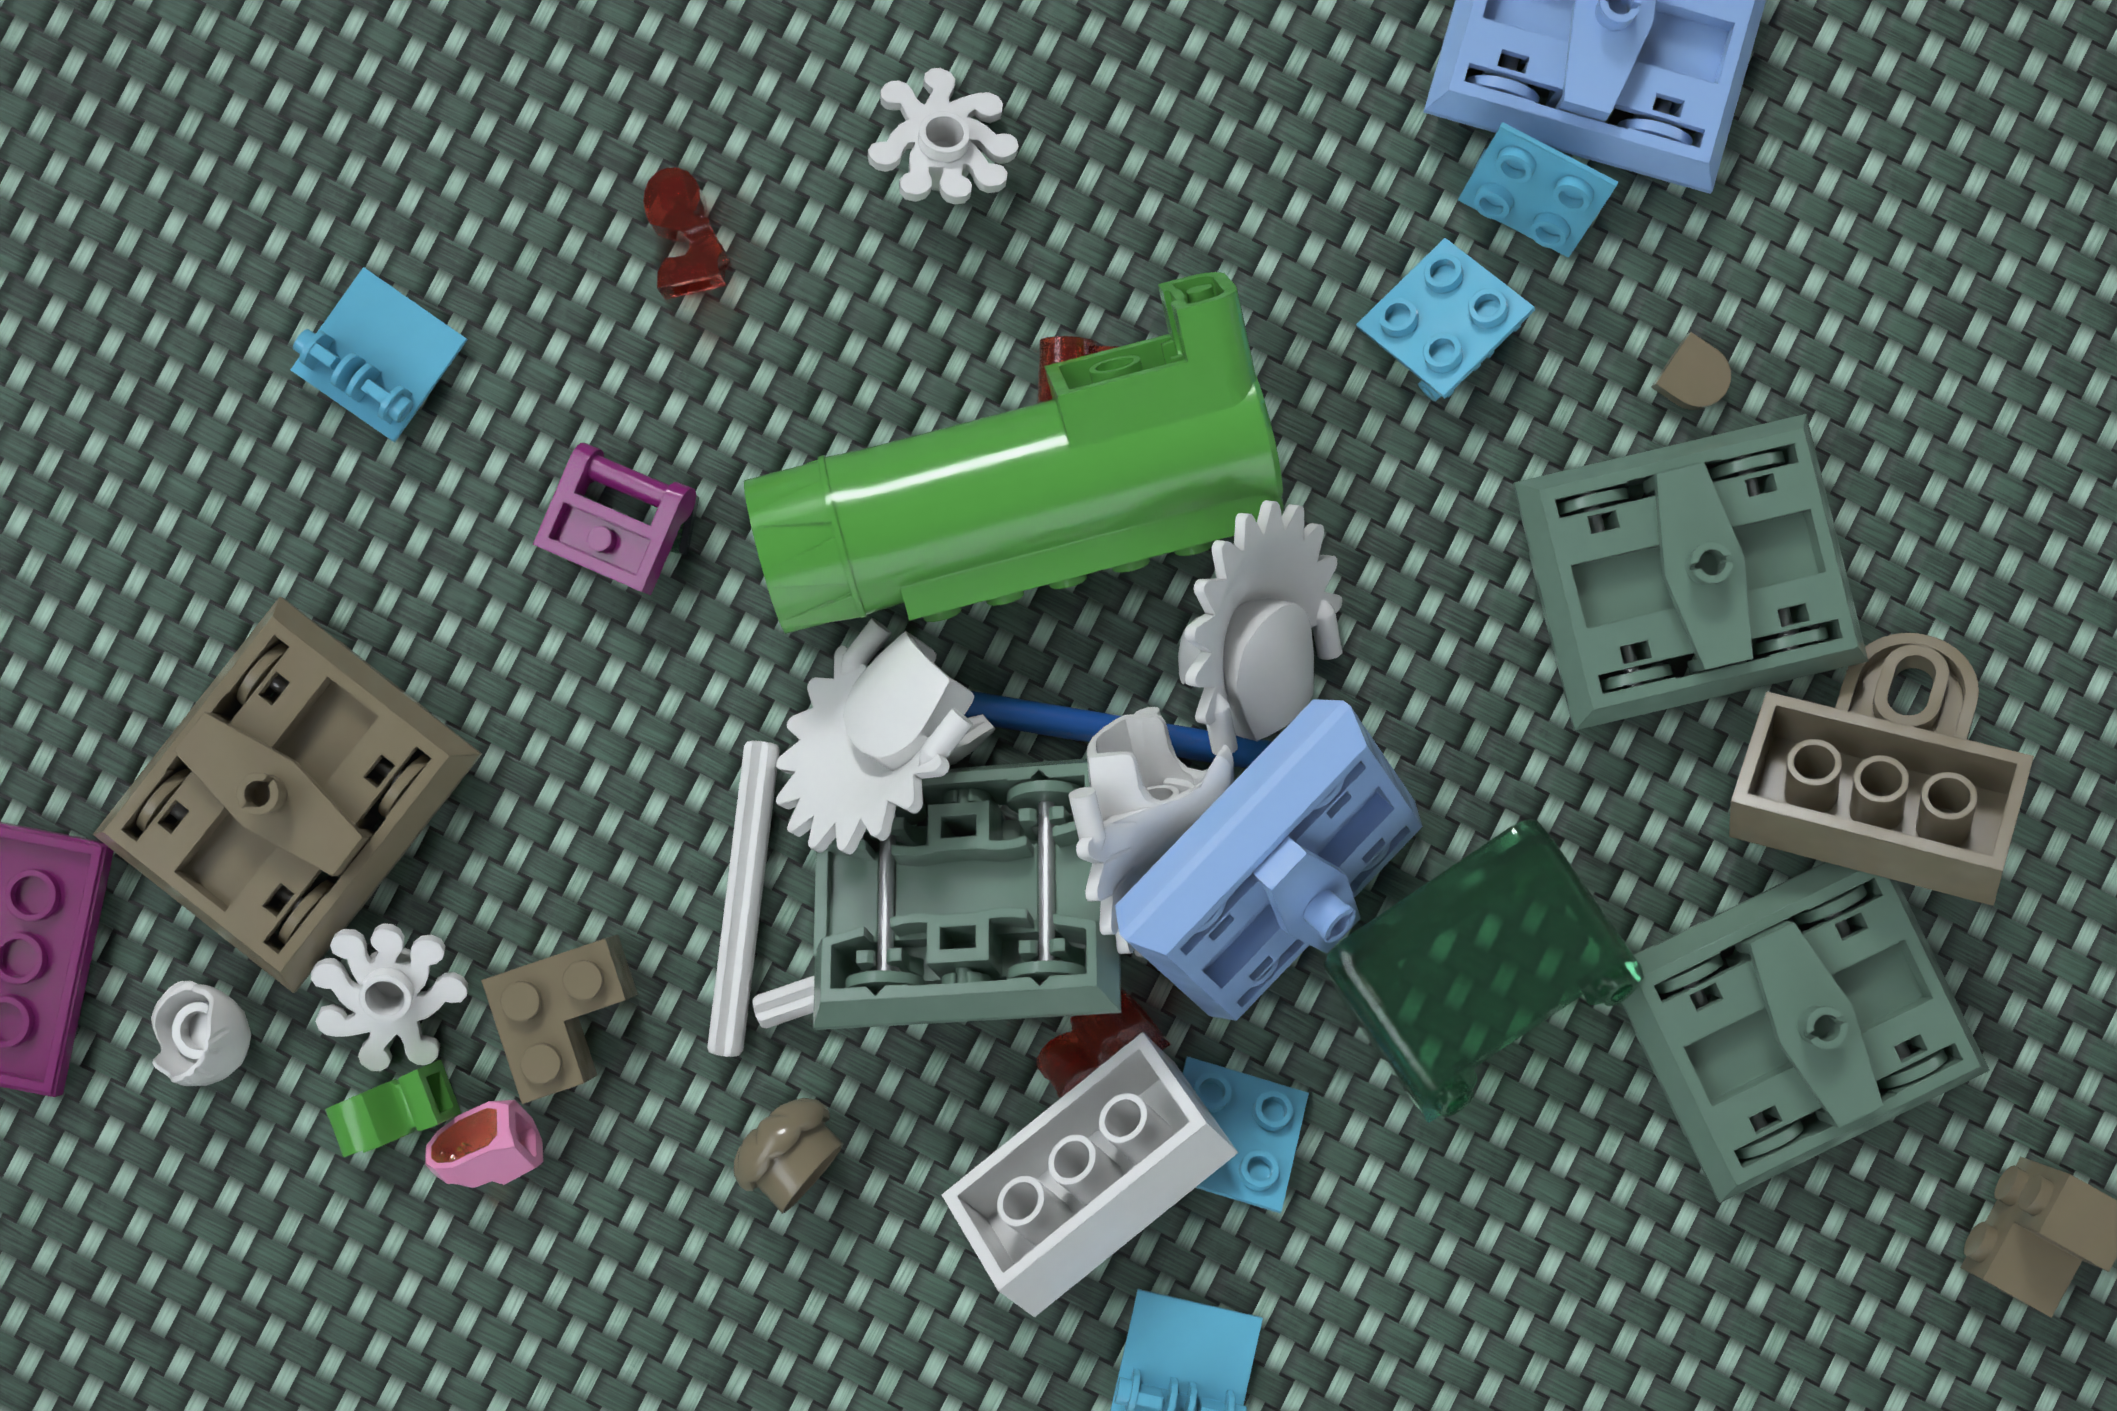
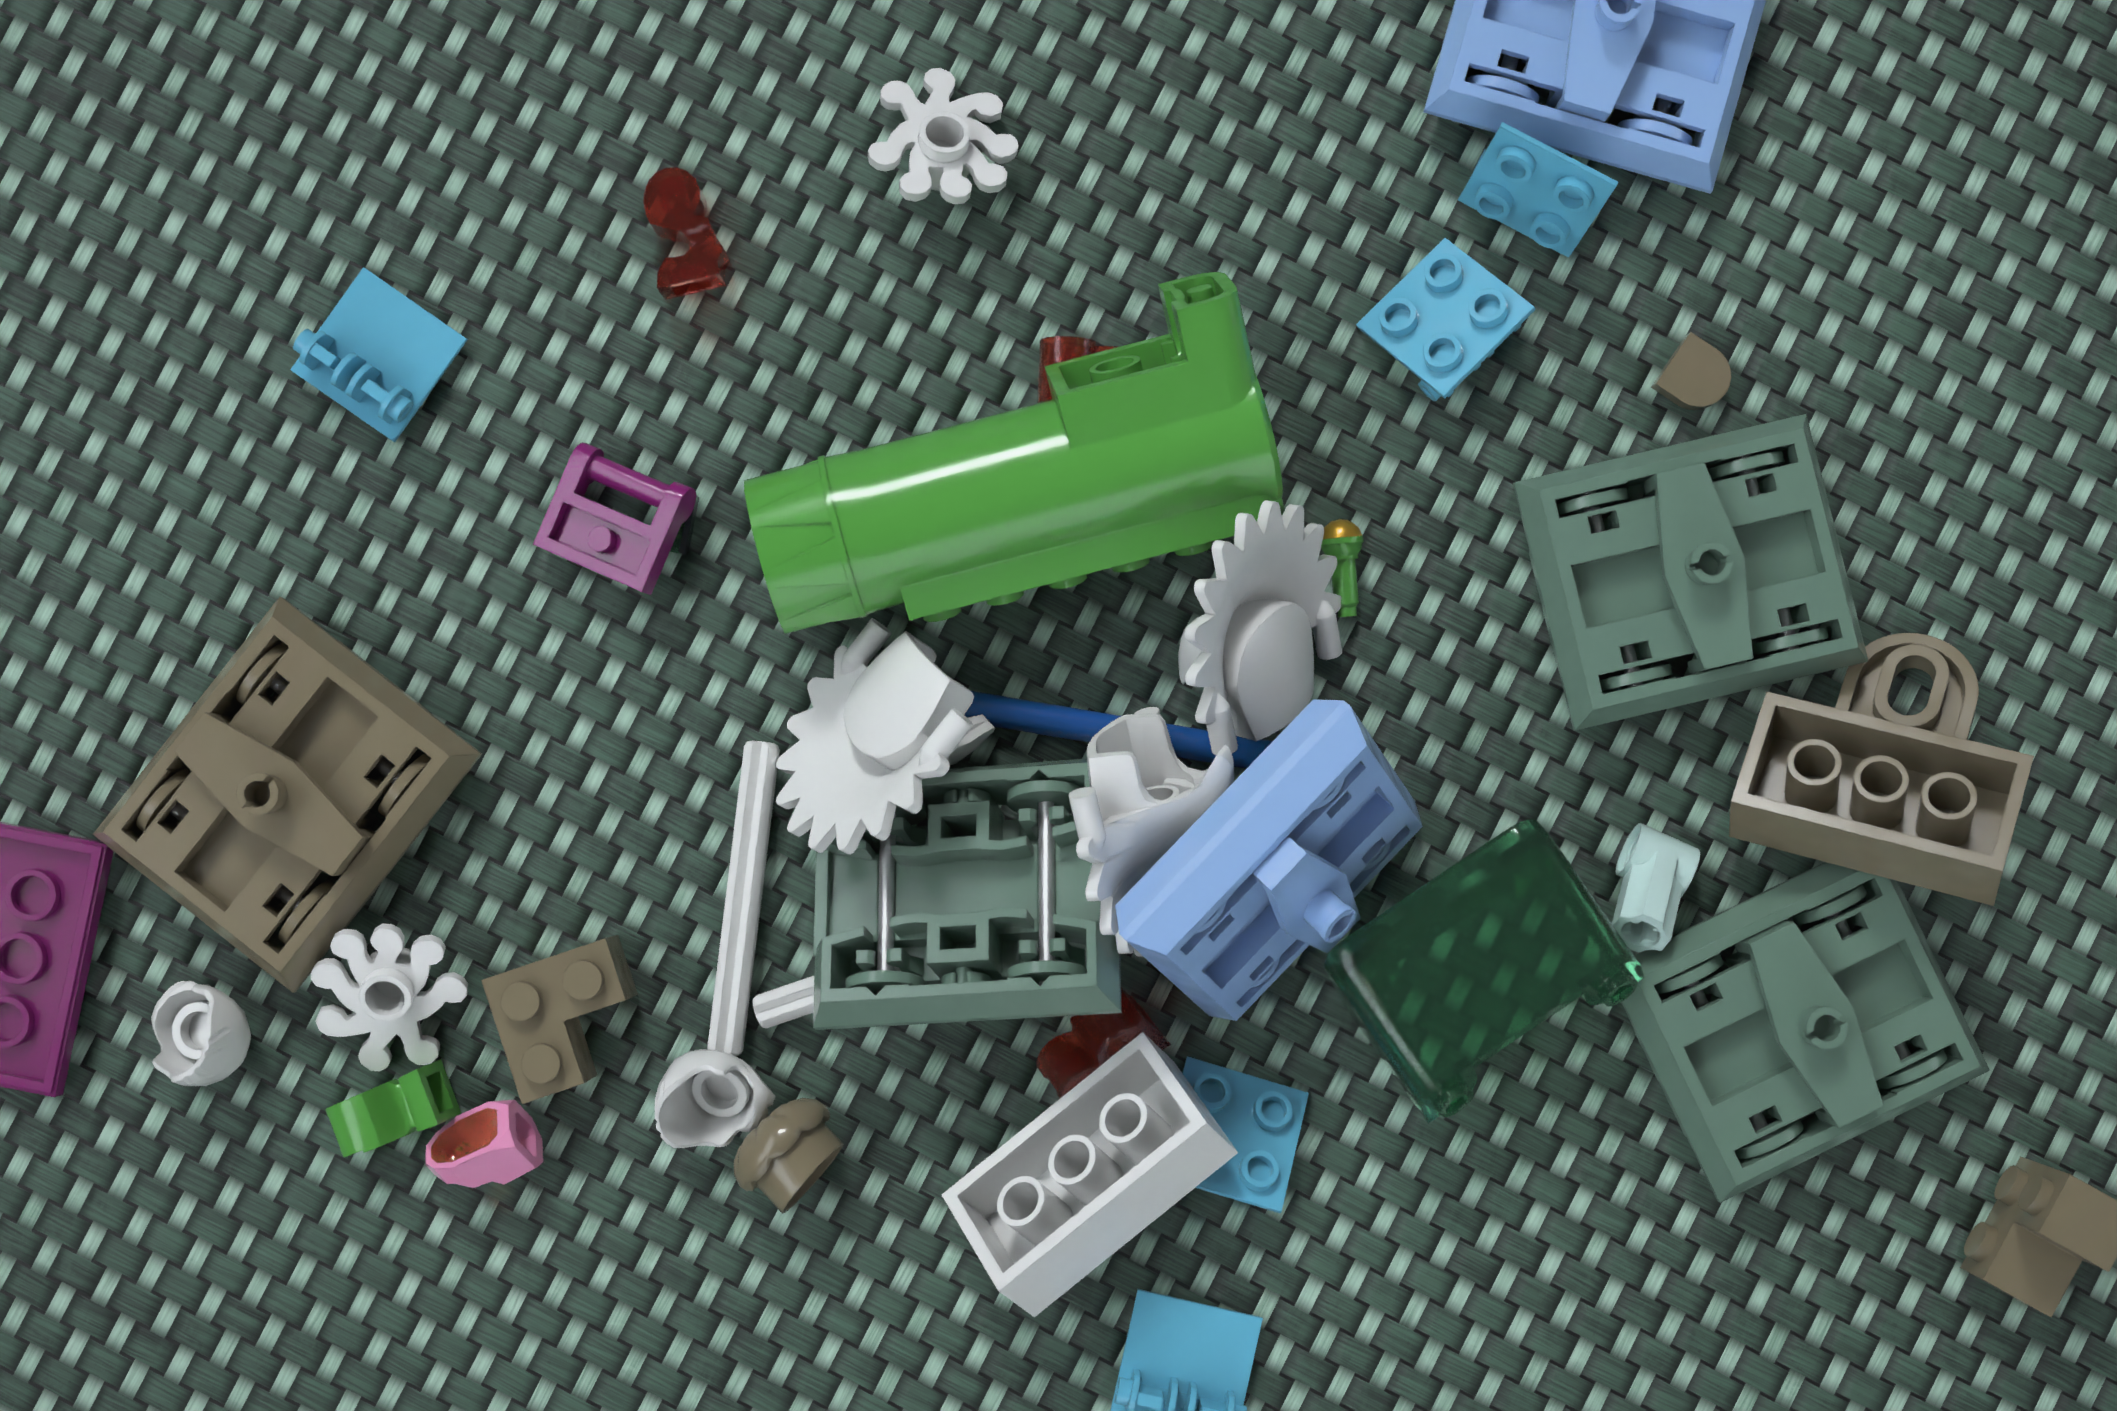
none -> white hair [655,1049,776,1148]
none -> bright green piece [1321,519,1364,617]
none -> light aqua piece [1611,823,1700,953]

